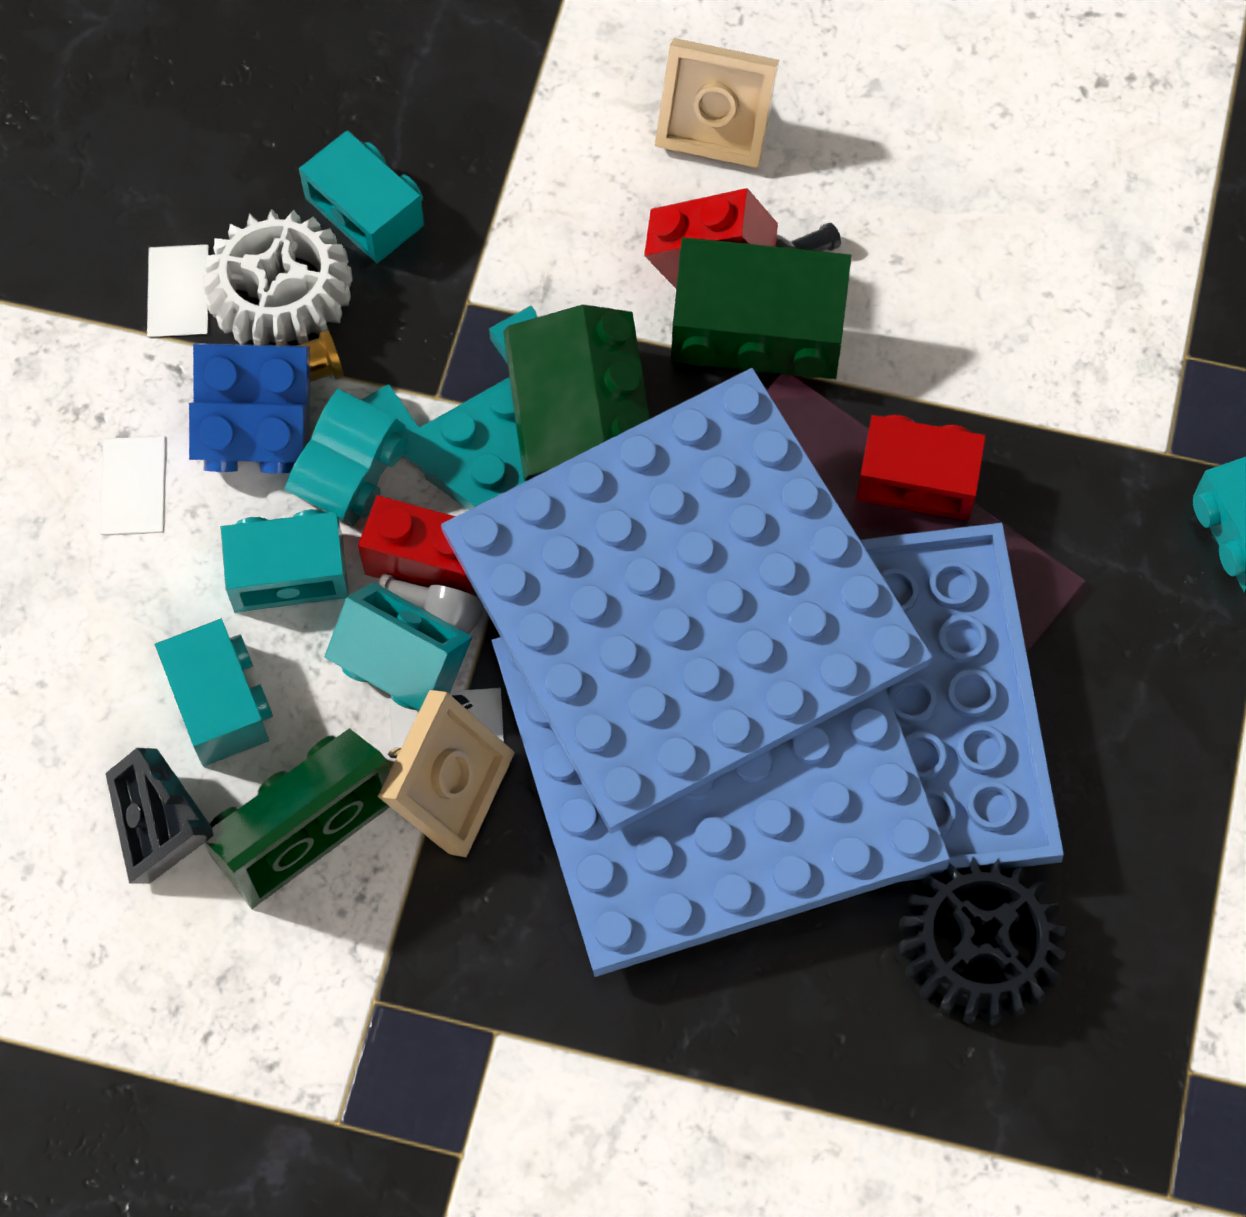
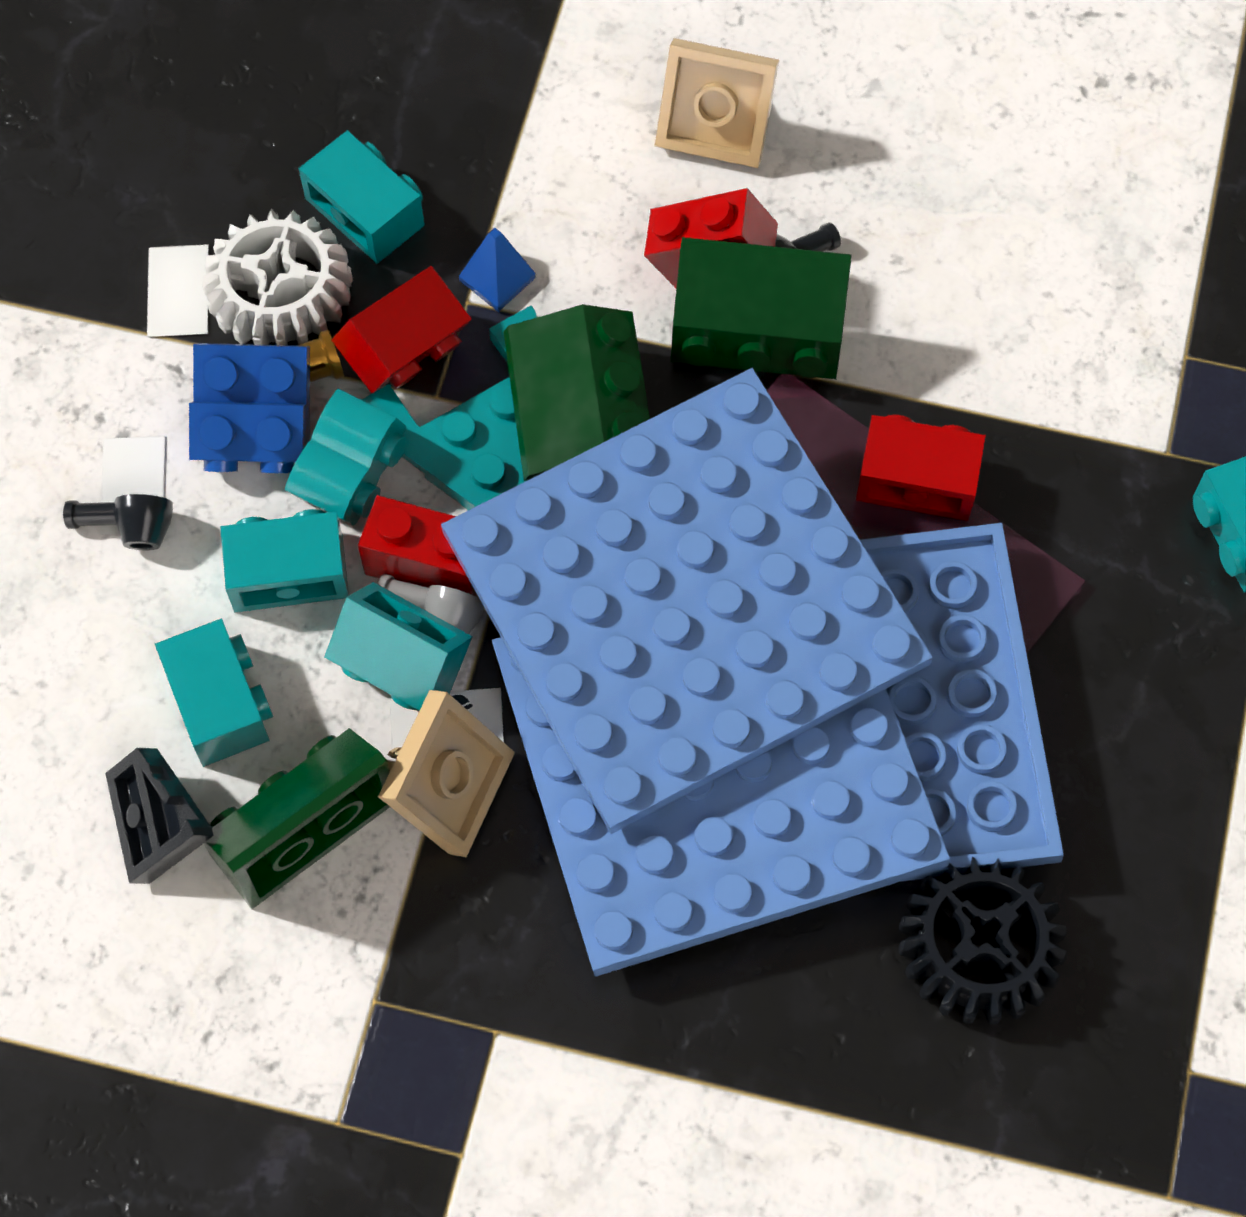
none -> black bar [63,494,173,551]
none -> red brick [331,265,472,394]
none -> blue slope [459,228,536,312]

